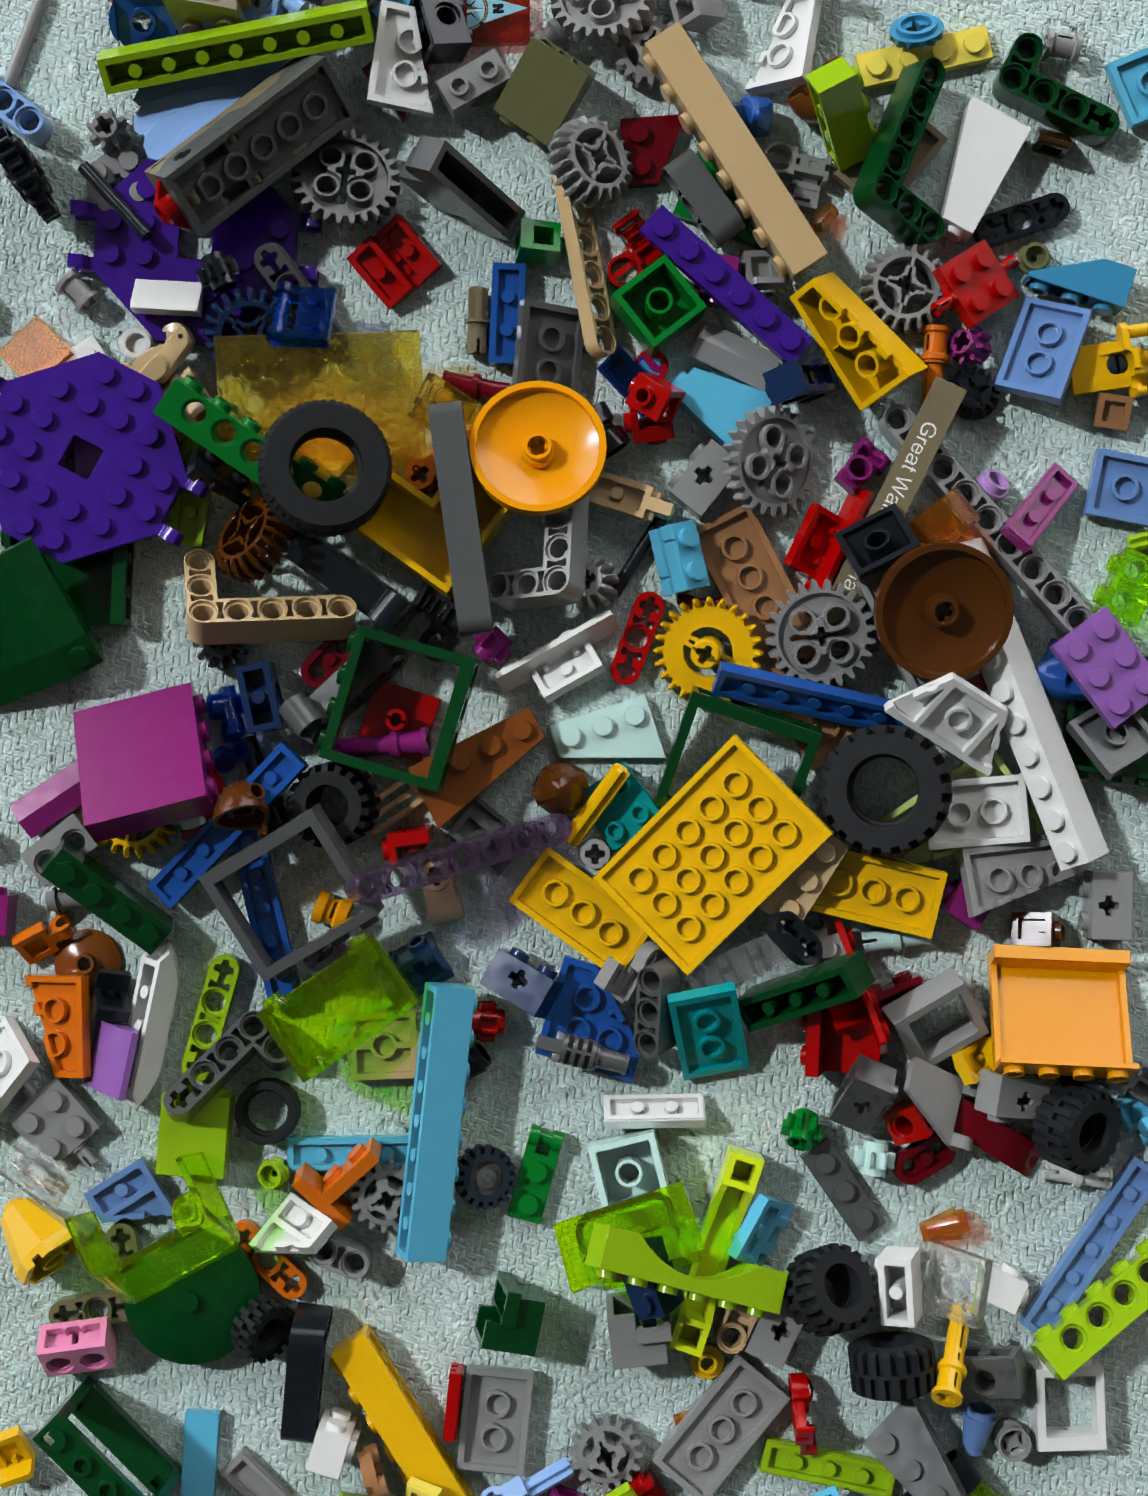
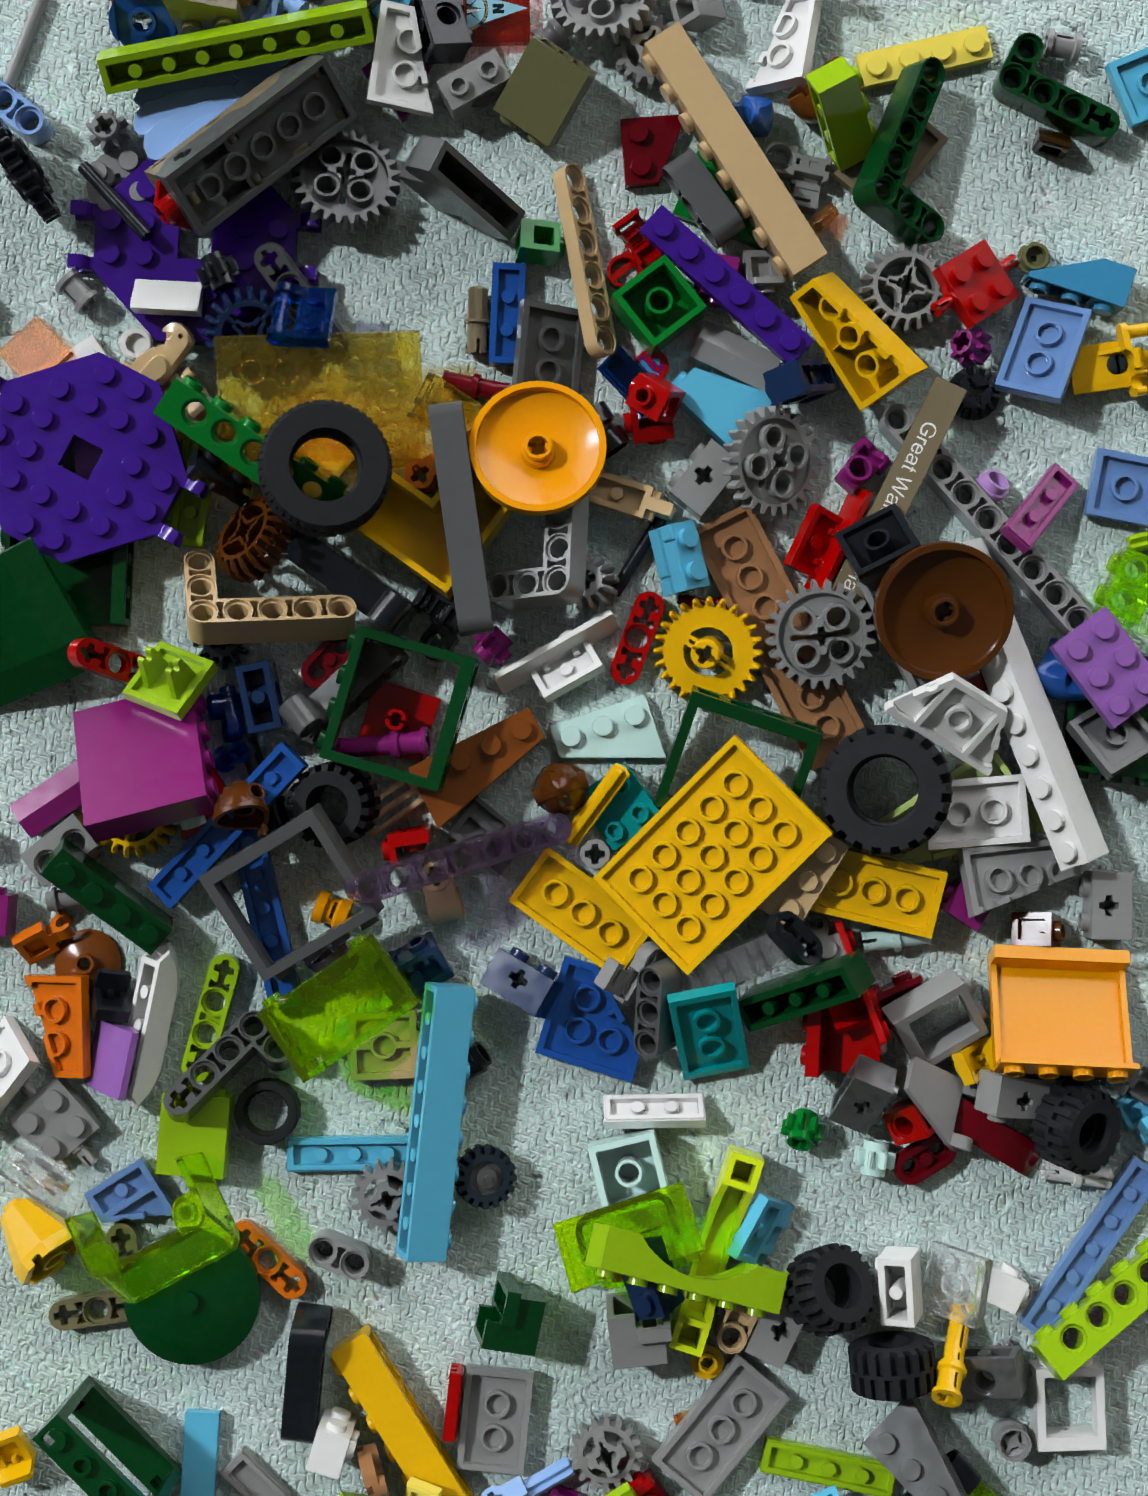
bright pink brick [36,1316,118,1377] -> none
black tyre [230,1294,295,1364] -> none
wing [249,1192,338,1254] -> none
lime plate [257,1157,290,1190] -> none
orange bracket [292,1137,382,1231] -> none
red slope [346,213,444,310] -> none
red gear [472,1000,505,1042] -> none
green plate [508,1124,565,1224] -> none
dark grey hinge [535,1031,630,1075] -> none
light grey gear [546,115,634,210] -> none
blue plate [712,661,911,729] -> none
red piece [788,1372,818,1456] -> none
dark grey plate [800,1137,886,1241] -> none
dark azure gear [889,13,944,50] -> none
clear orange slope [907,486,981,544] -> none
clear orange cone [919,1206,971,1243] -> none
orange pin [920,324,952,405] -> none
white slope [940,96,1031,243] -> none
medium blue cone [962,1402,997,1457] -> none
black beam [973,193,1070,248] -> none
medium nougat plate [1092,392,1134,431] -> none
none -> red beam [67,637,146,685]
none -> lime plate [122,641,218,721]

